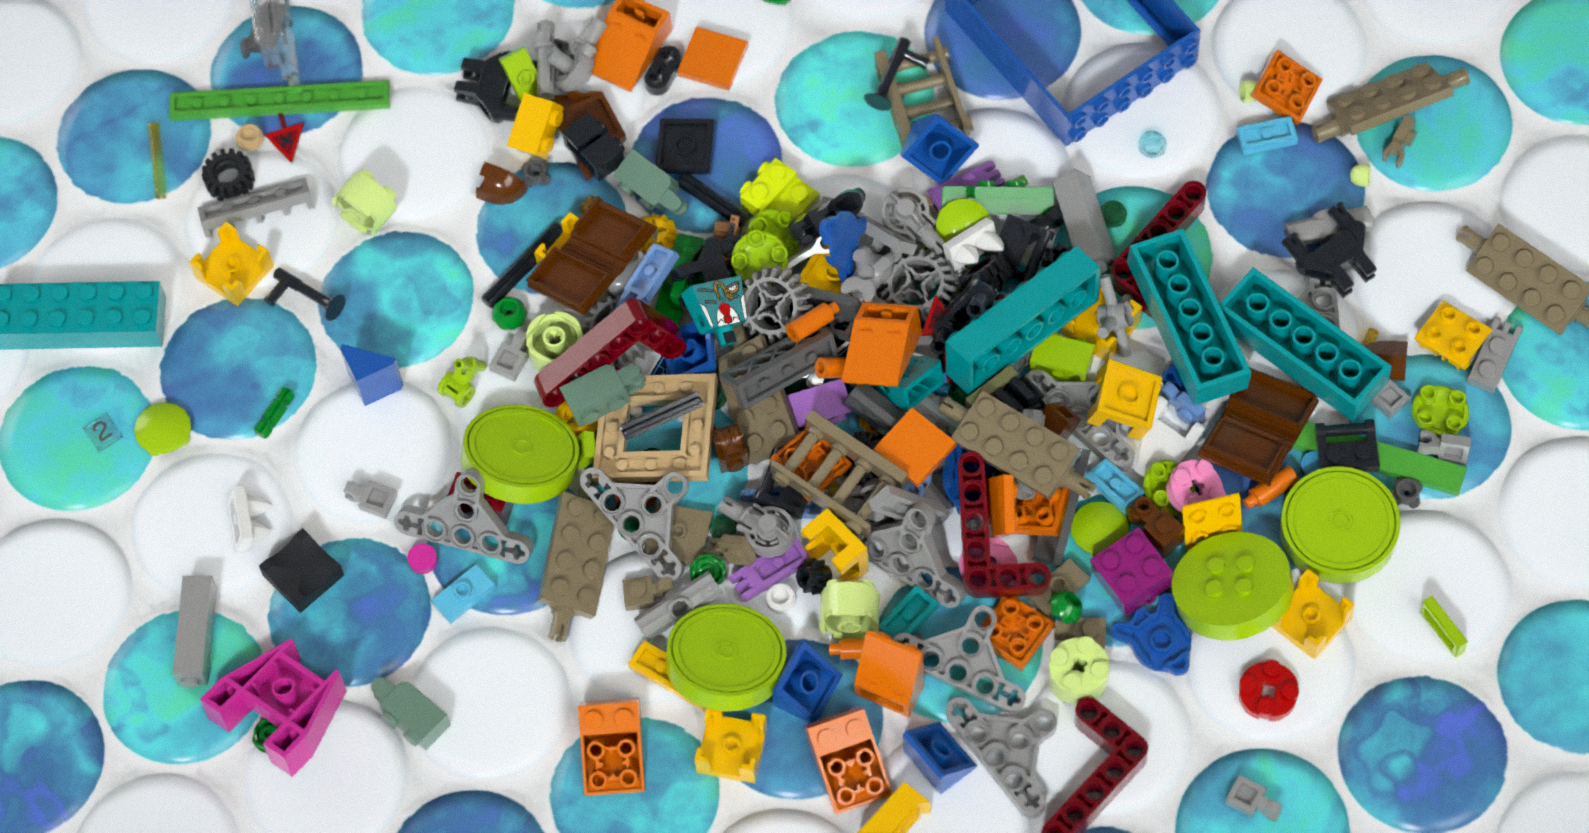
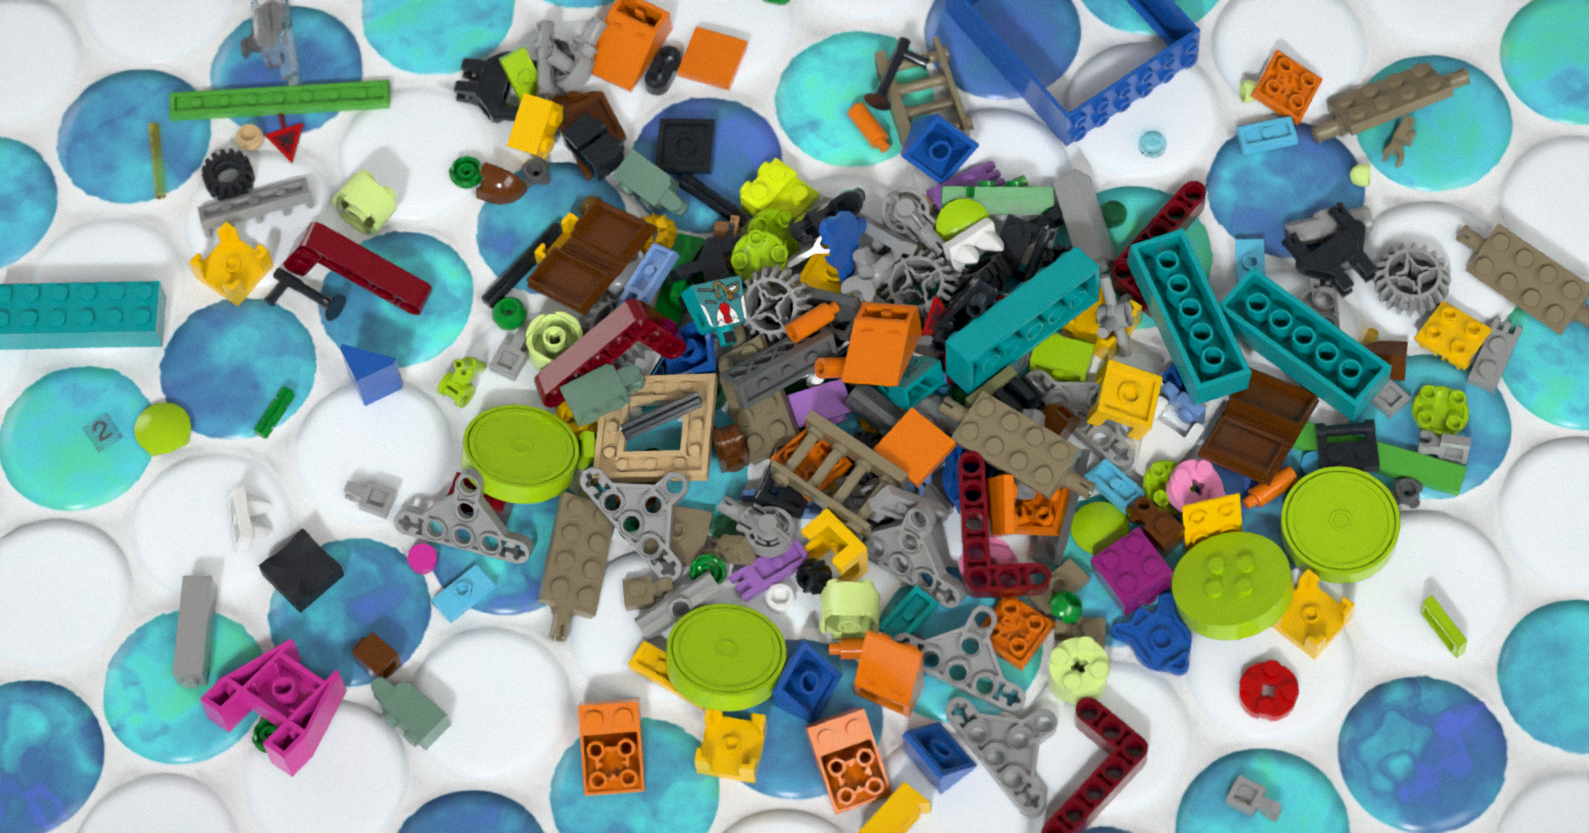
none -> dark red beam [283,222,432,315]
none -> reddish brown brick [352,632,402,680]
none -> green plate [449,156,484,189]
none -> orange cylinder [847,102,891,153]
none -> medium azure plate [1235,239,1265,285]
none -> light grey gear [1372,242,1451,318]

